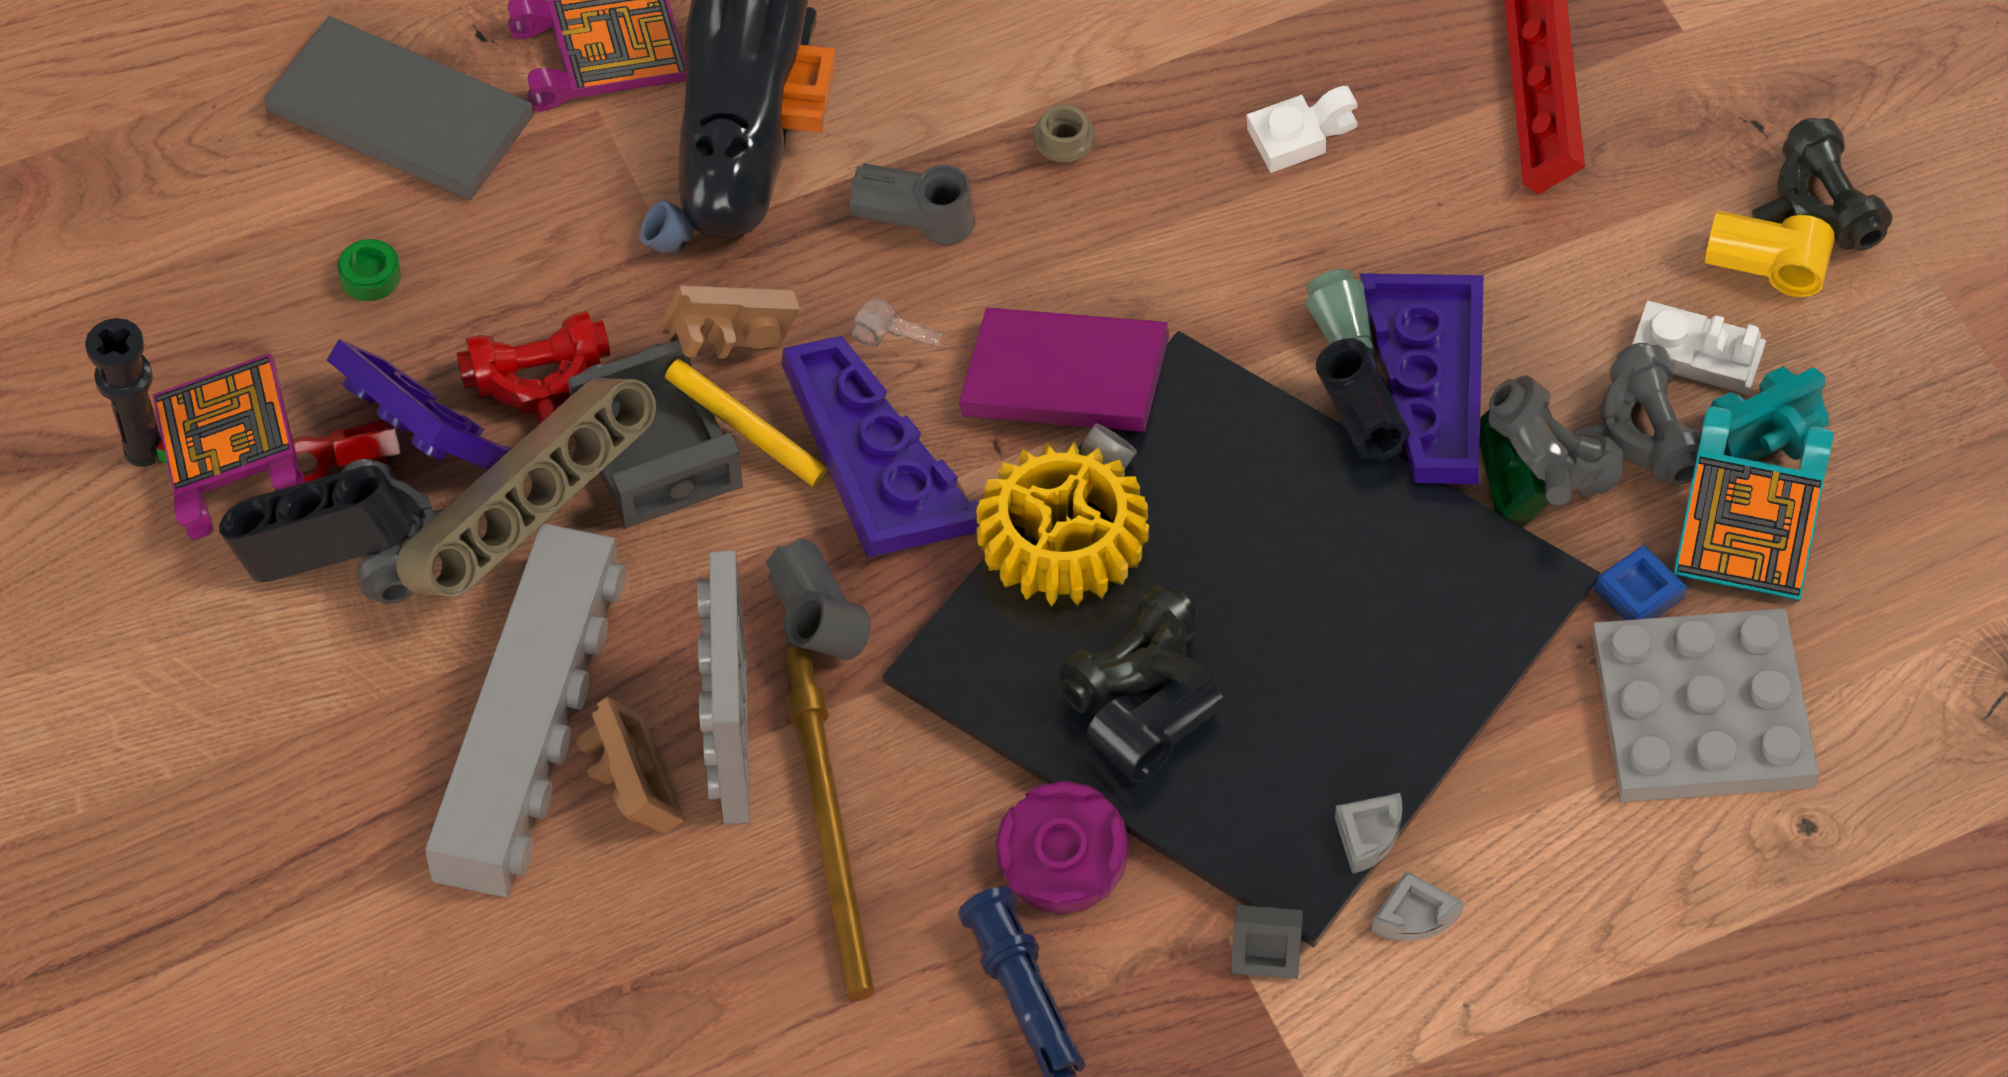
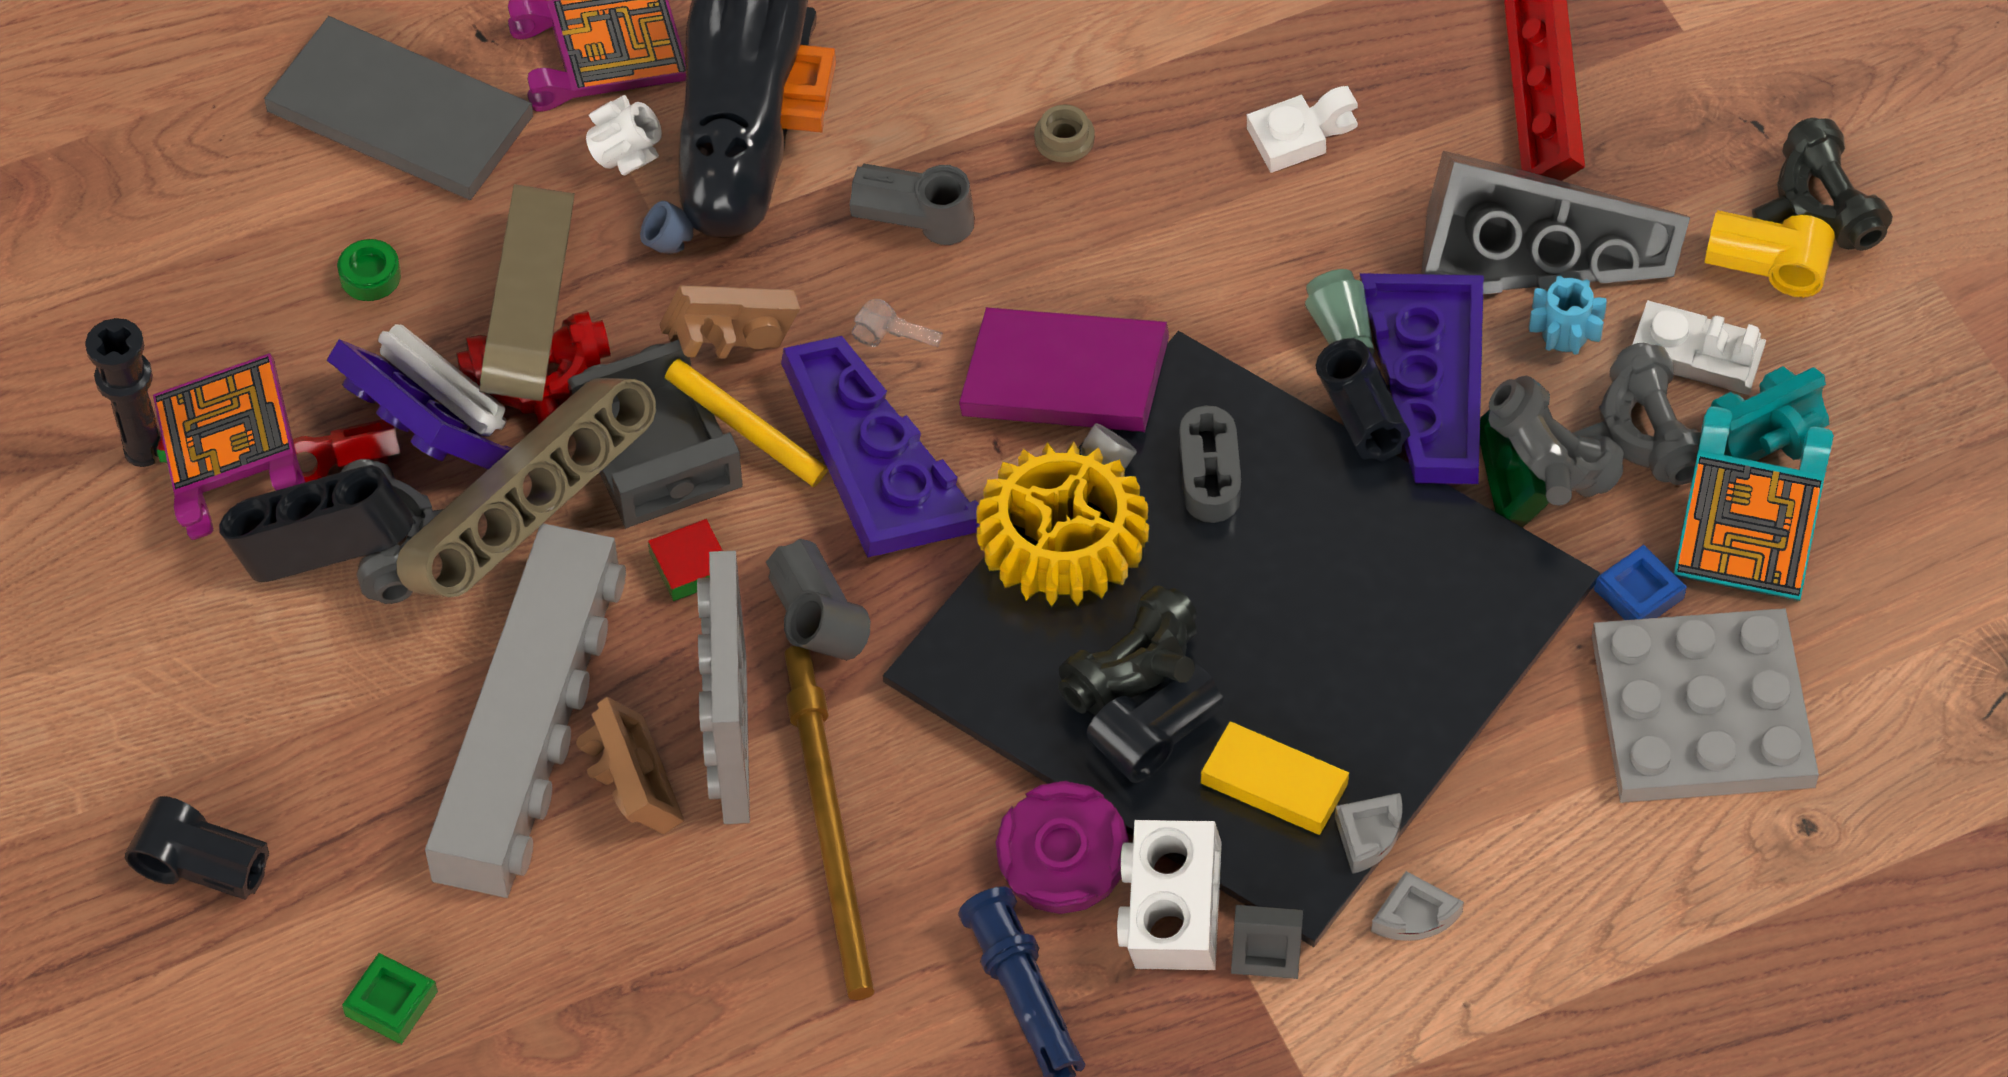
none -> black piece [124,796,270,900]
none -> green tile [342,953,438,1045]
none -> white axle [378,324,507,436]
none -> dark tan beam [479,184,575,401]
none -> white gear [586,95,662,176]
none -> red tile [648,518,723,601]
none -> white brick [1117,820,1222,970]
none -> dark grey beam [1179,405,1241,523]
none -> yellow tile [1201,721,1349,835]
none -> dark grey wedge [1421,151,1690,294]
none -> medium azure gear [1529,275,1607,355]

